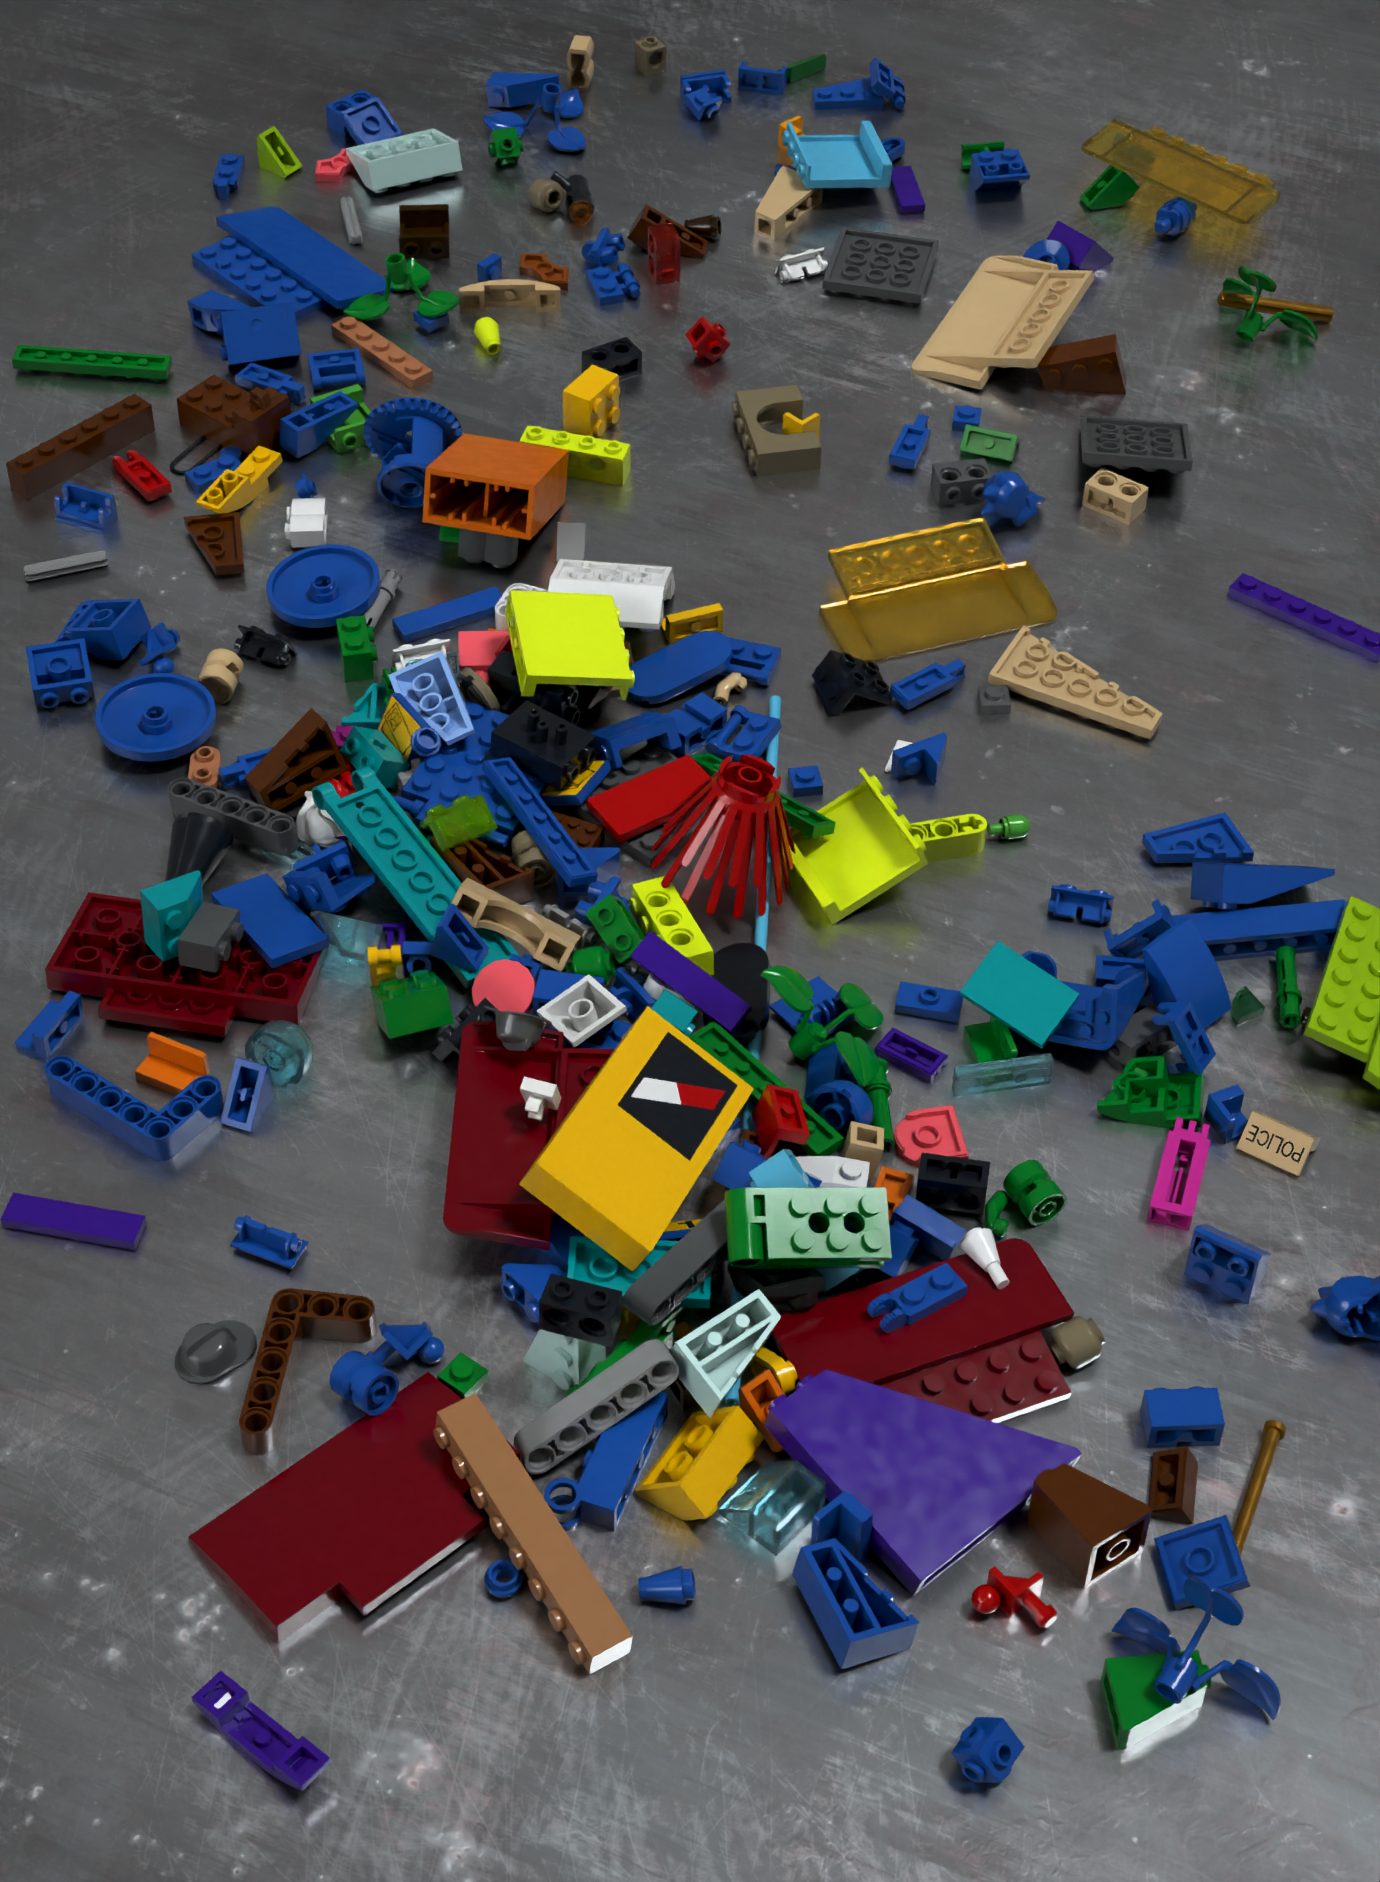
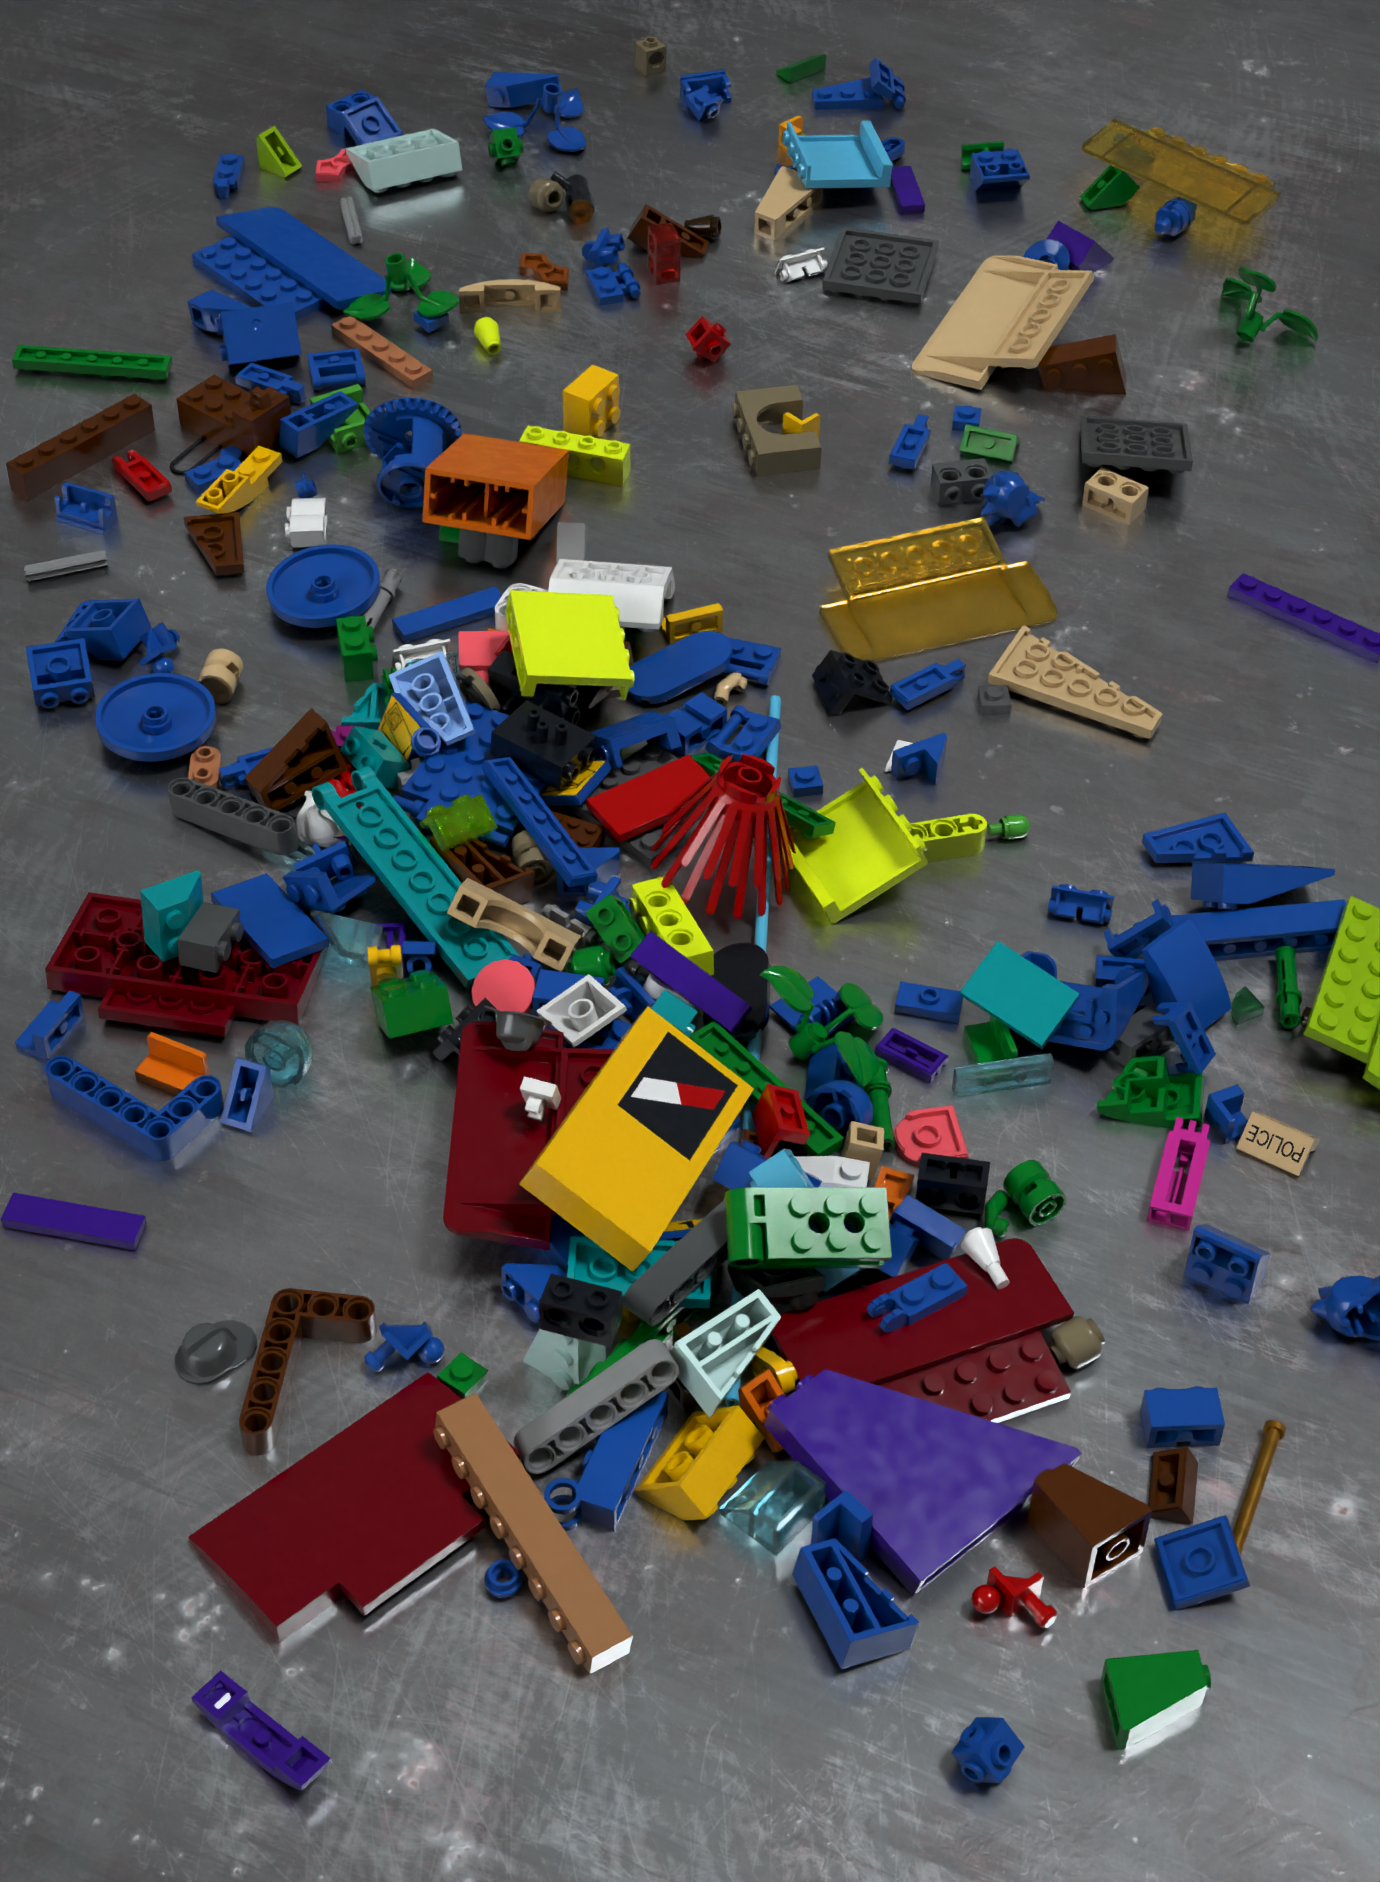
black cone [165,812,234,887] -> none
blue hinge [230,1215,309,1269] -> none
black hinge [234,625,297,666] -> none
blue wheel [329,1351,399,1416] -> none
dark brown panel [399,204,450,259] -> none
blue slope [431,903,489,972] -> none
blue plate [477,254,502,283] -> none
tan brick [567,35,594,92] -> none
black brick [582,337,642,381] -> none
blue cone [638,1565,696,1605] -> none
blue hinge [738,62,788,95] -> none
blue plant [1112,1575,1281,1721] -> none
pearl gold axle [1217,291,1334,322] -> none

